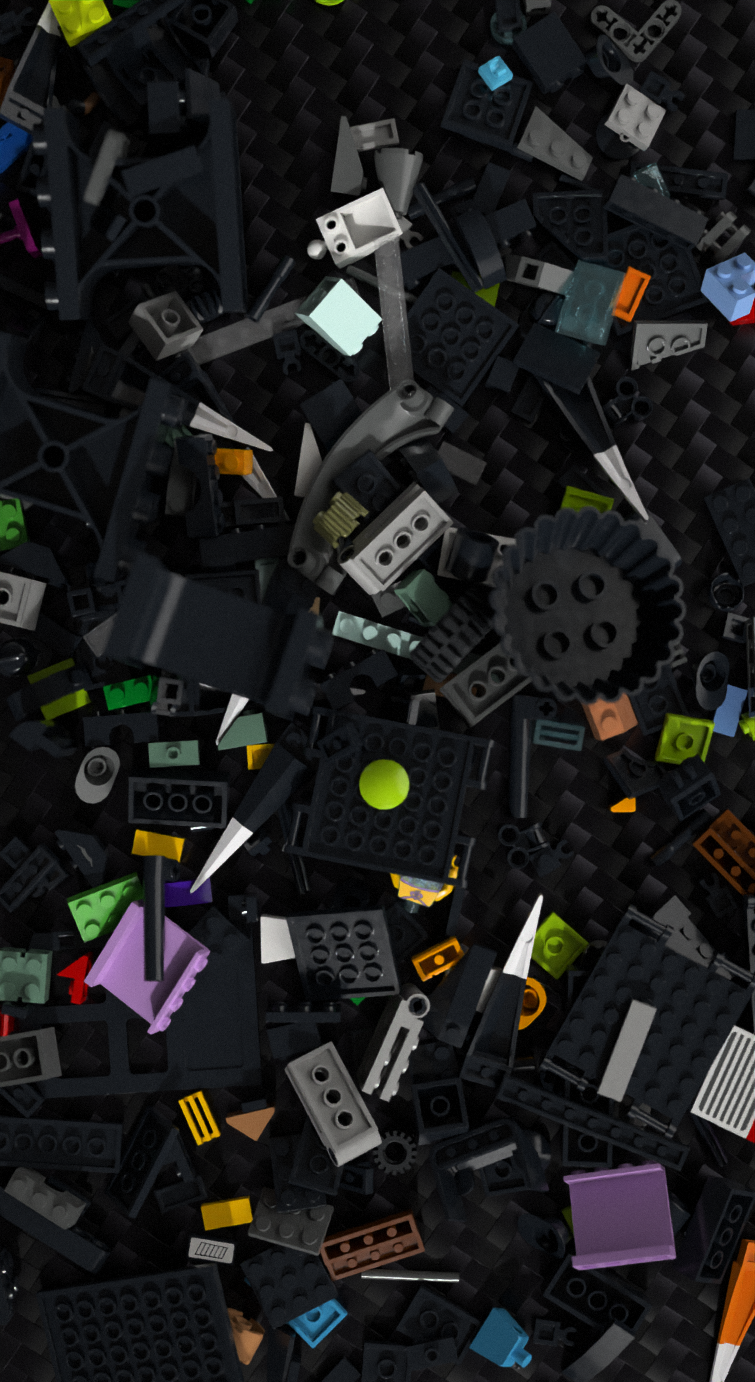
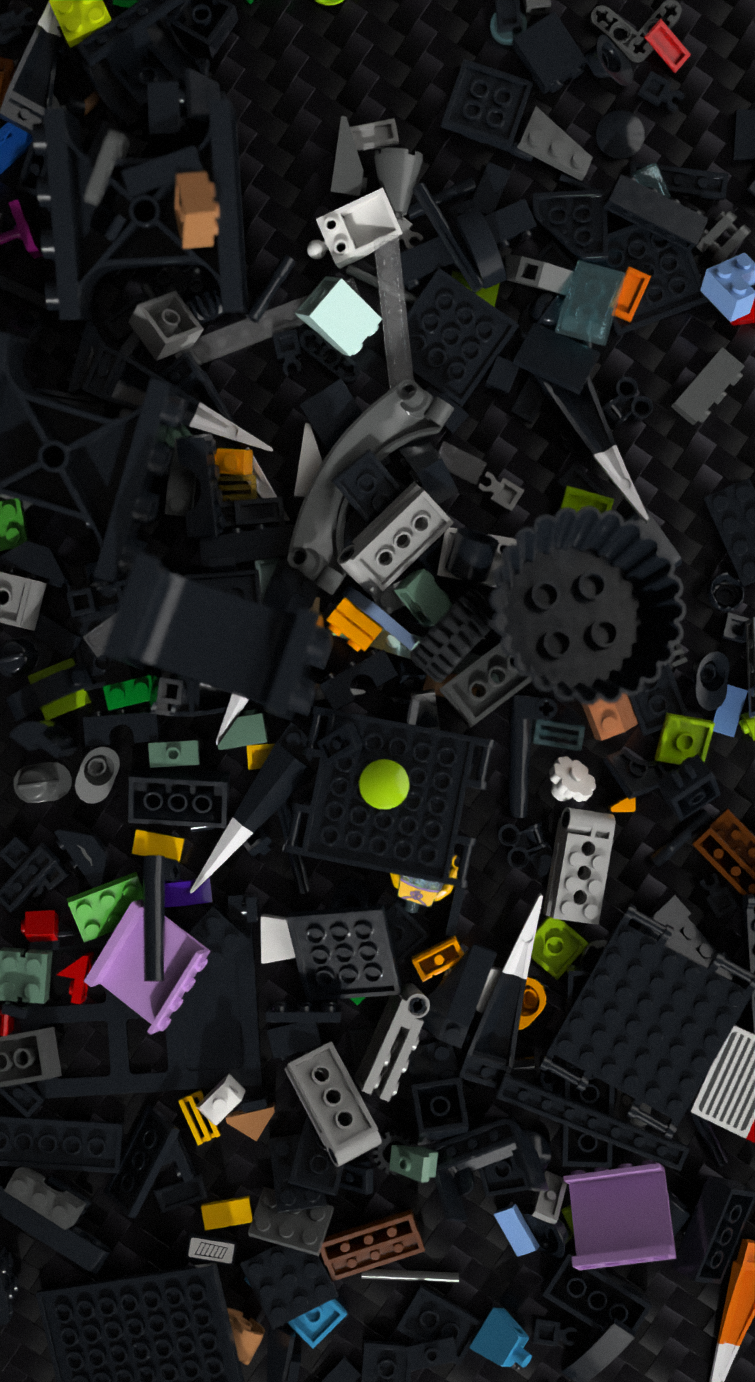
olive brick [312,492,369,549] -> none
medium azure tile [478,56,513,91] -> none
light grey tile [597,999,656,1102] -> none
light grey plate [604,83,666,151] -> none
dark grey wing [629,320,708,371] -> none
none -> dark grey piece [14,762,72,803]
none -> red brick [21,910,59,942]
none -> medium nougat brick [174,172,219,249]
none -> white torso [195,1073,246,1125]
none -> clear yellow tile [218,474,258,501]
none -> light orange brick [327,597,383,652]
none -> sand blue beam [341,586,418,650]
none -> sand green brick [389,1144,438,1182]
none -> light grey plate [478,471,524,512]
none -> light blue tile [494,1204,540,1257]
none -> light grey slope [531,1171,567,1225]
none -> light grey hinge [543,807,615,925]
none -> white plant [549,756,596,802]
none -> red tile [644,19,691,73]
none -> dark grey brick [671,347,744,425]

